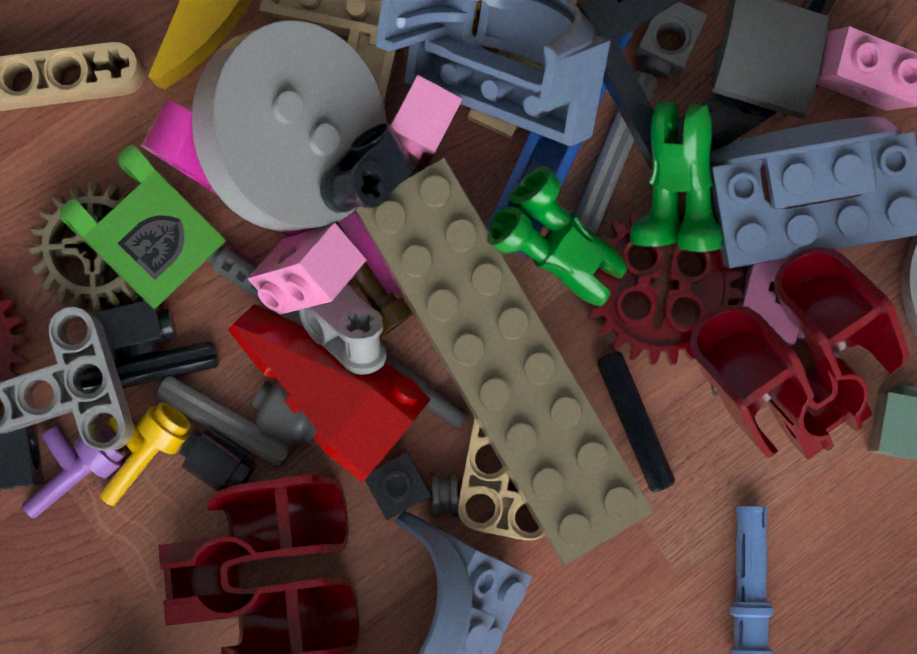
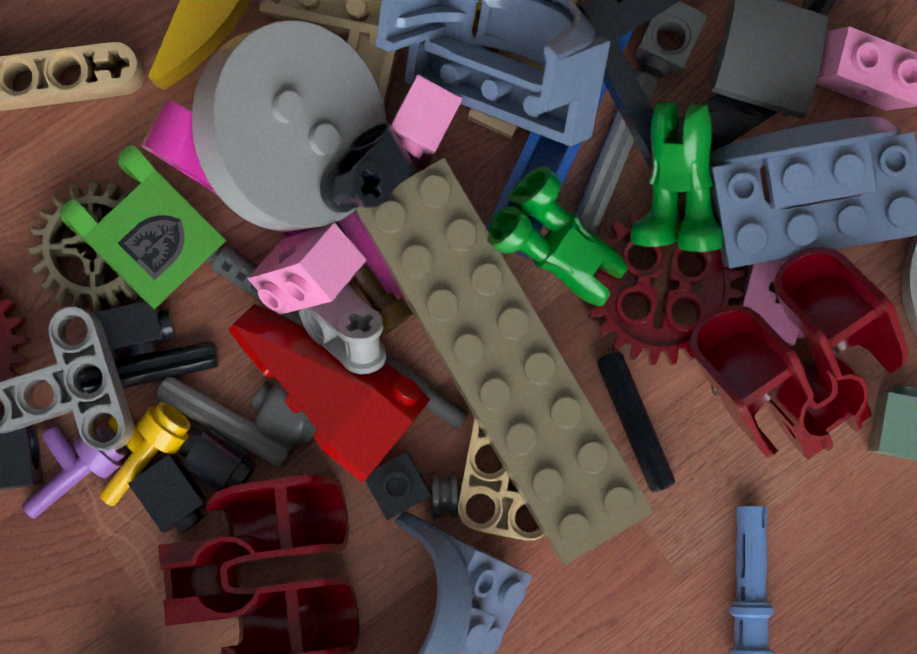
none -> black brick [128,454,208,534]

